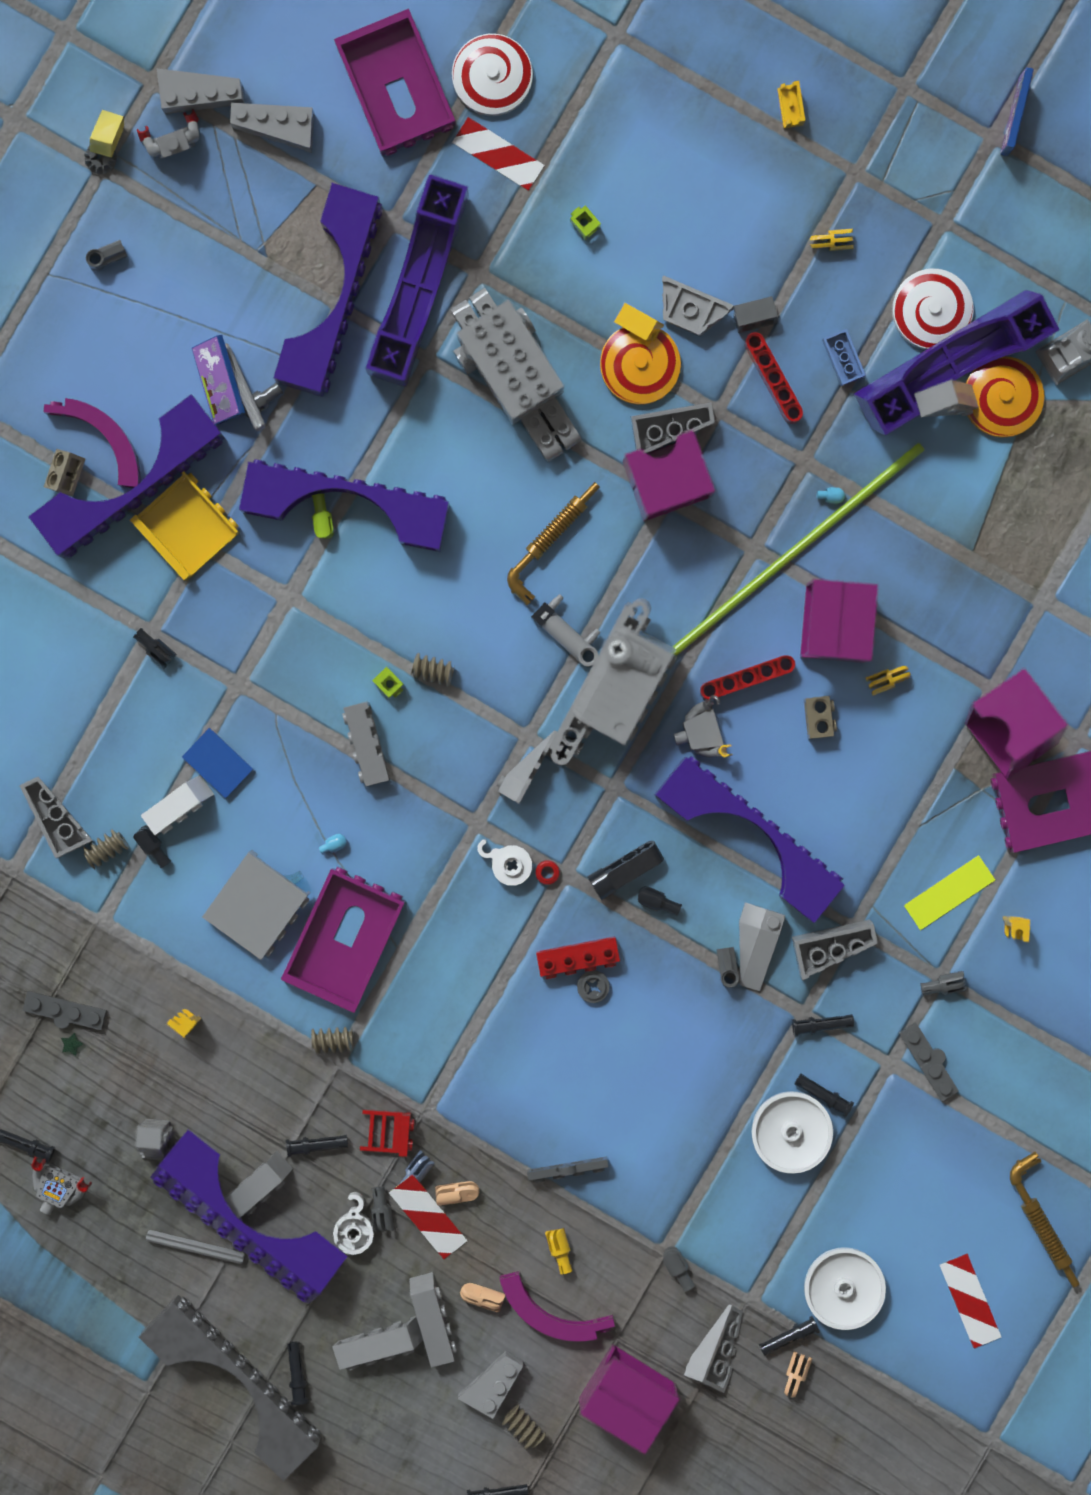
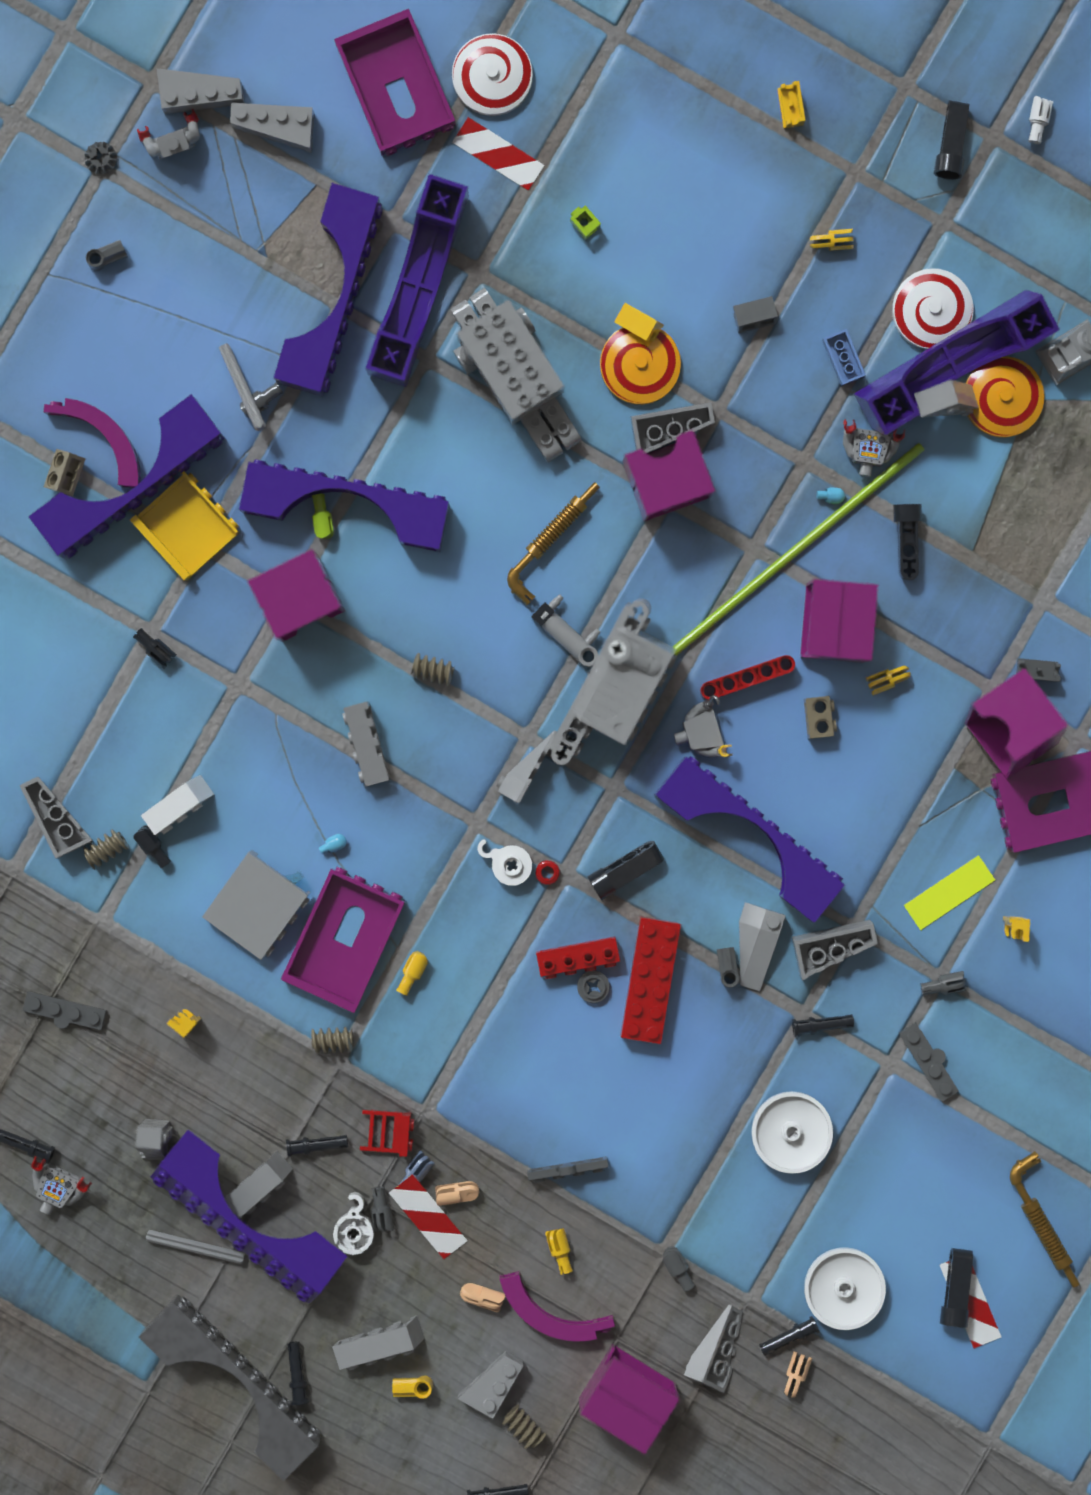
clear green piece [61,1033,84,1056] -> none
light yellow piece [89,110,124,158] -> none
blue tile [182,728,254,798] -> none
tile [192,335,245,425] -> none
lime brick [372,666,404,698] -> none
light grey wedge [409,1272,457,1367] -> none
black arm [638,886,682,916] -> none
light grey wing [662,275,734,336] -> none
red beam [745,332,803,424] -> none
black pin [794,1073,854,1118] -> none
blue tile [1000,67,1034,156] -> none
none -> magenta piece [247,549,345,642]
none -> yellow piece [392,1375,434,1399]
none -> yellow arm [396,951,428,996]
none -> red brick [620,916,681,1044]
none -> light grey torso [843,419,906,477]
none -> black beam [893,504,922,580]
none -> black beam [934,100,969,180]
none -> black beam [940,1248,973,1328]
none -> dark grey hinge [1016,658,1061,682]
none -> white arm [1028,96,1054,144]

